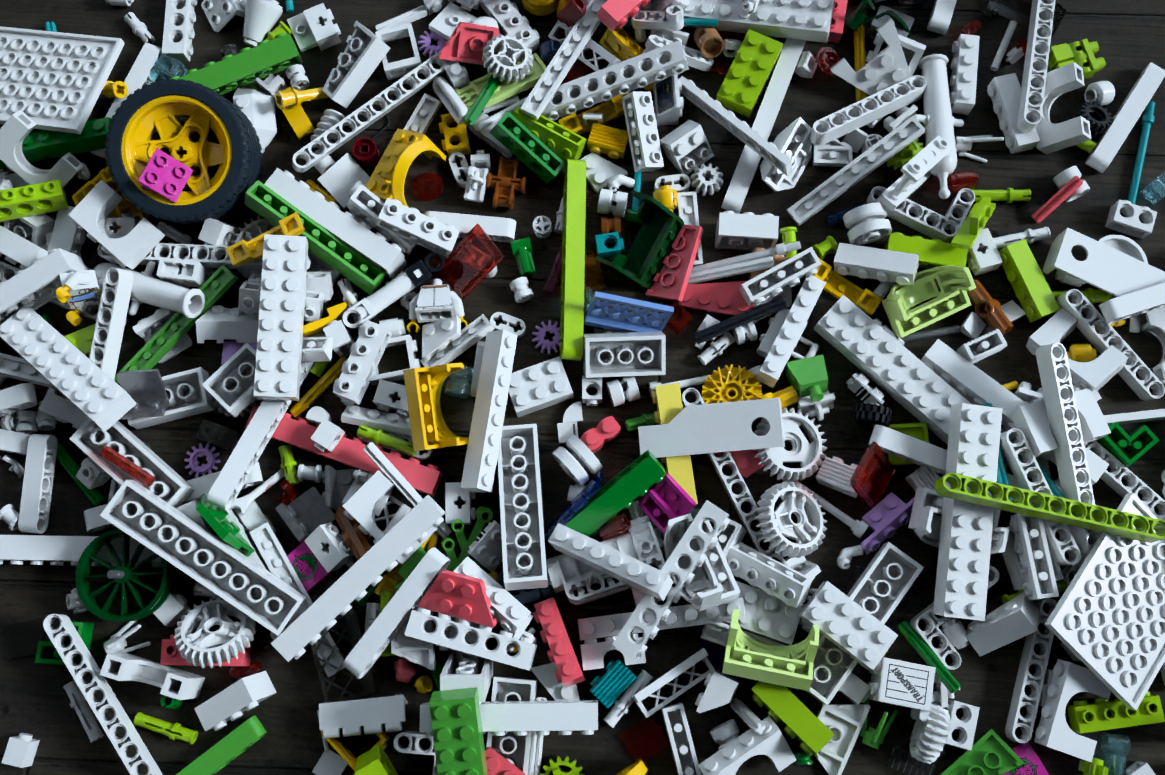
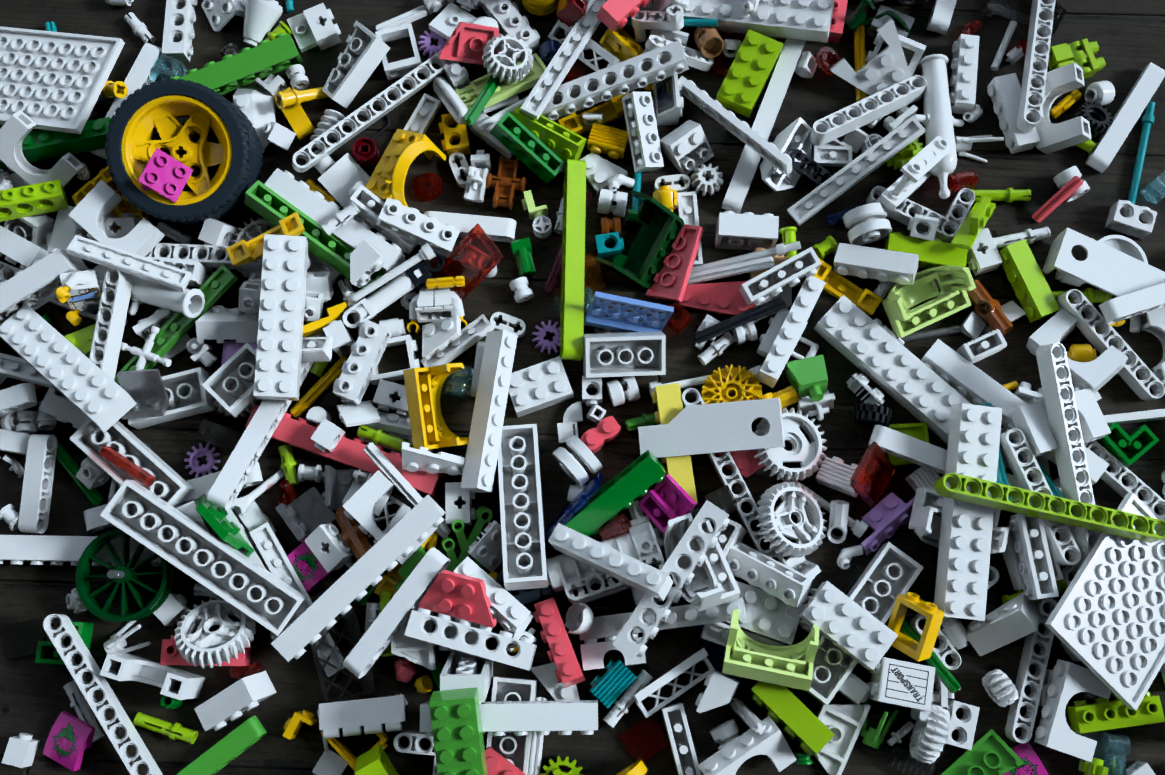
none -> dark pink slope [43,711,95,772]
none -> white tile [66,235,192,292]
none -> white piece [120,326,172,371]
none -> white hips [187,338,218,367]
none -> white brick [263,121,296,151]
none -> yellow bracket [282,710,318,740]
none -> white pin [321,201,360,236]
none -> white piece [337,400,381,427]
none -> white slope [350,240,386,288]
none -> white piece [351,243,436,302]
none -> white wing [402,442,465,476]
none -> yellow axle [426,276,465,290]
none -> yellowish green bracket [521,190,548,220]
none -> white hair [565,602,594,634]
none -> white piece [587,404,606,424]
none -> clear smoke brick [705,485,737,522]
none -> black beam [786,149,831,187]
none -> white piece [827,500,849,544]
none -> white piece [887,721,914,746]
none -> yellow window [888,592,945,662]
none -> white brick [907,214,939,241]
none -> white arm [963,104,983,123]
none -> white gear [982,669,1018,707]
none -> yellow axle [1049,89,1082,119]

